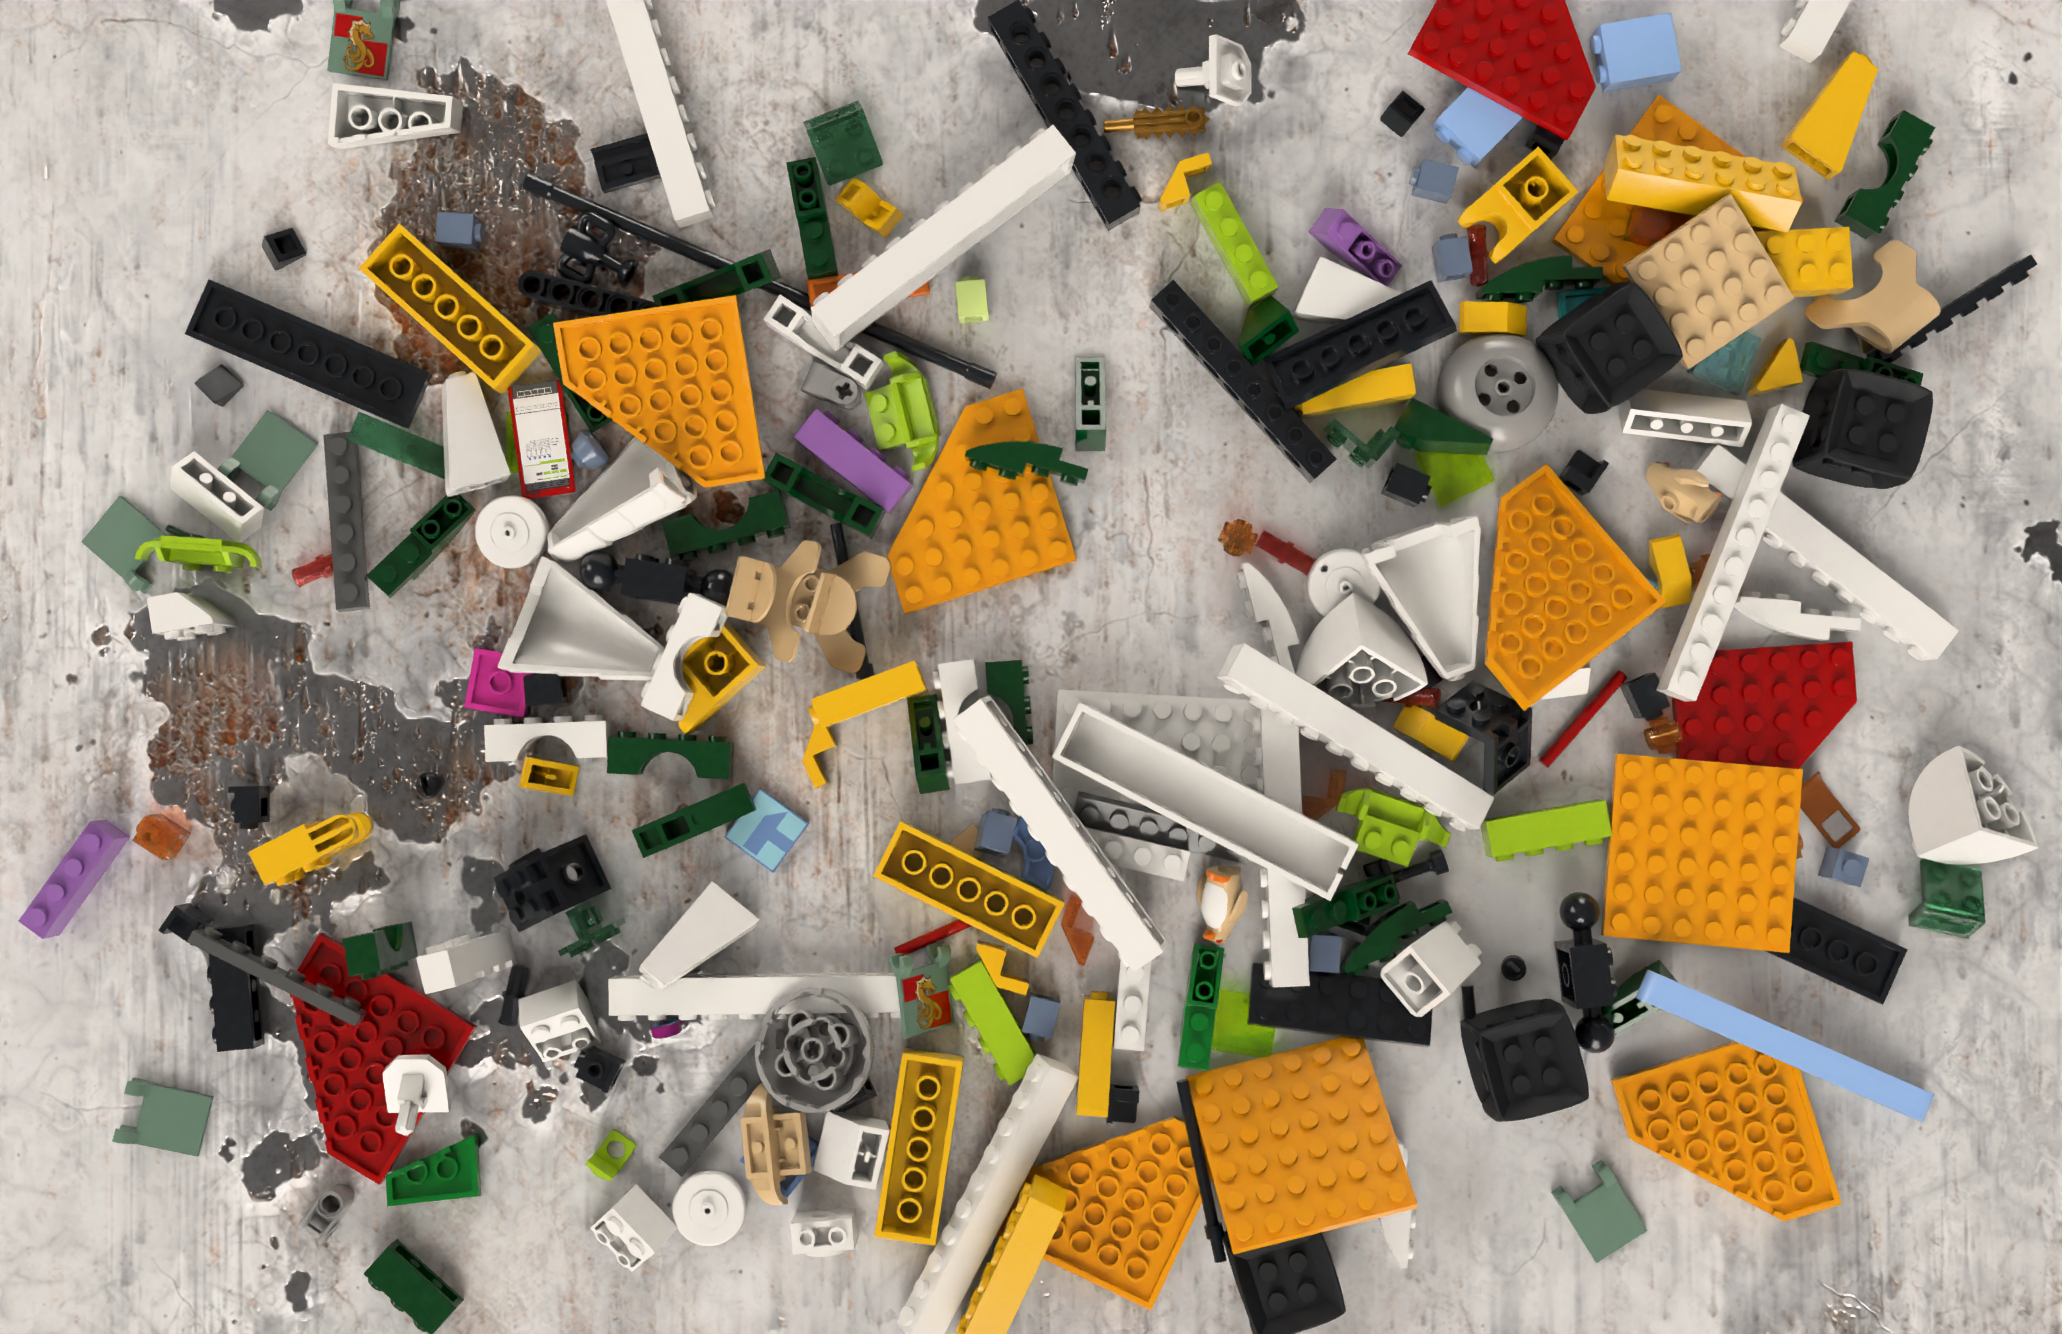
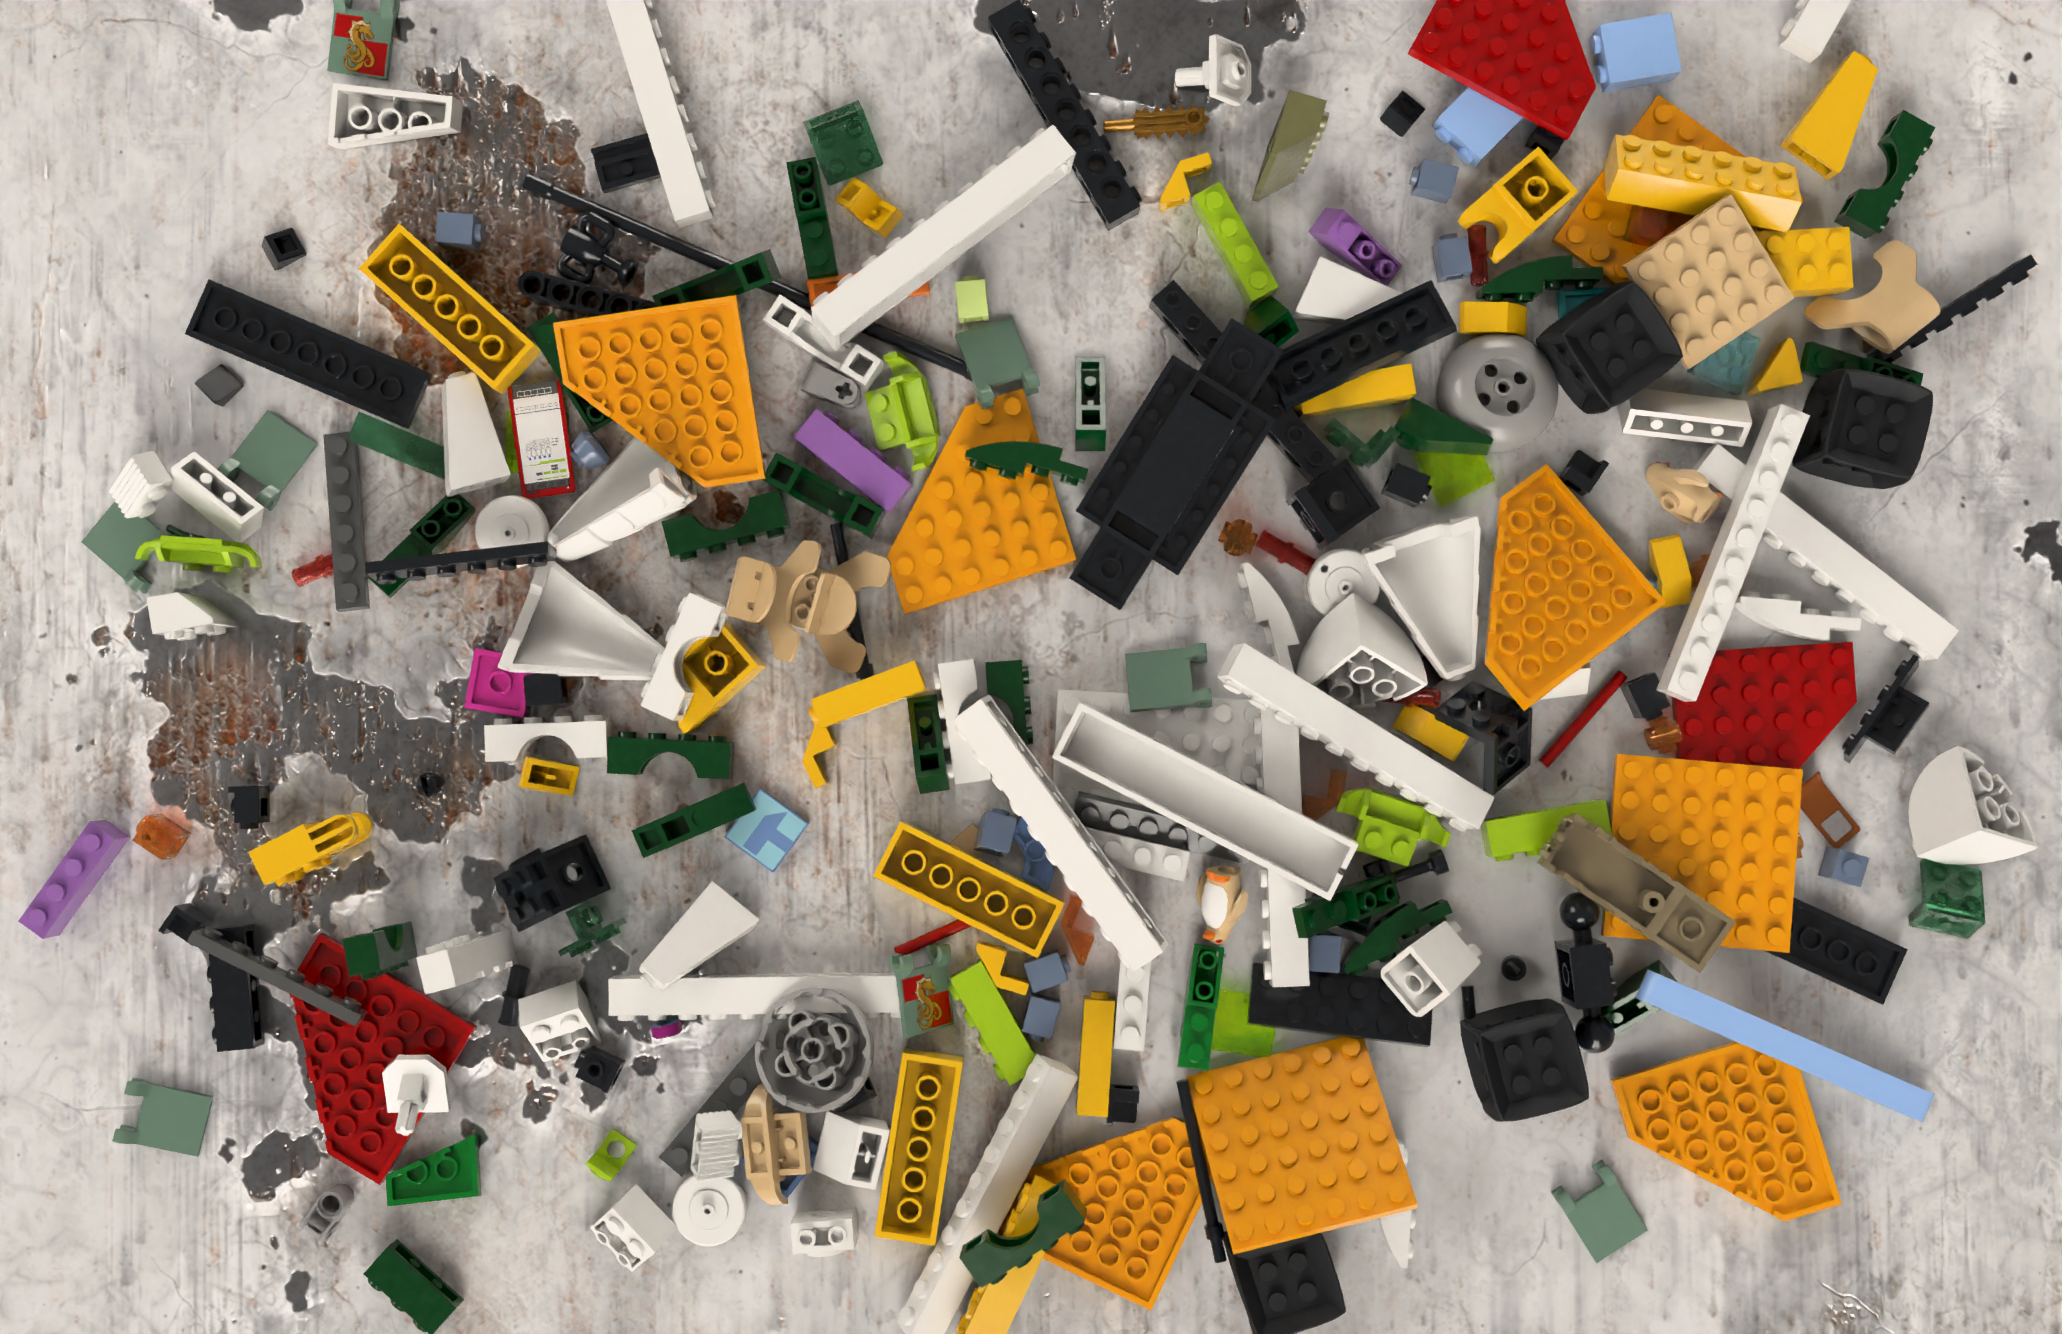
black brick [580,551,734,606] -> none
none -> white brick [109,451,173,519]
none -> black plate [365,541,557,584]
none -> white brick [690,1110,743,1181]
none -> sand green flag [955,317,1040,410]
none -> dark green arch [959,1179,1087,1288]
none -> sand blue brick [1024,949,1072,993]
none -> black piece [1069,318,1284,610]
none -> sand green flag [1125,643,1212,712]
none -> olive slope [1252,90,1330,202]
none -> black bracket [1285,459,1380,550]
none -> dark tan piece [1537,813,1736,973]
none -> black bracket [1842,654,1929,763]

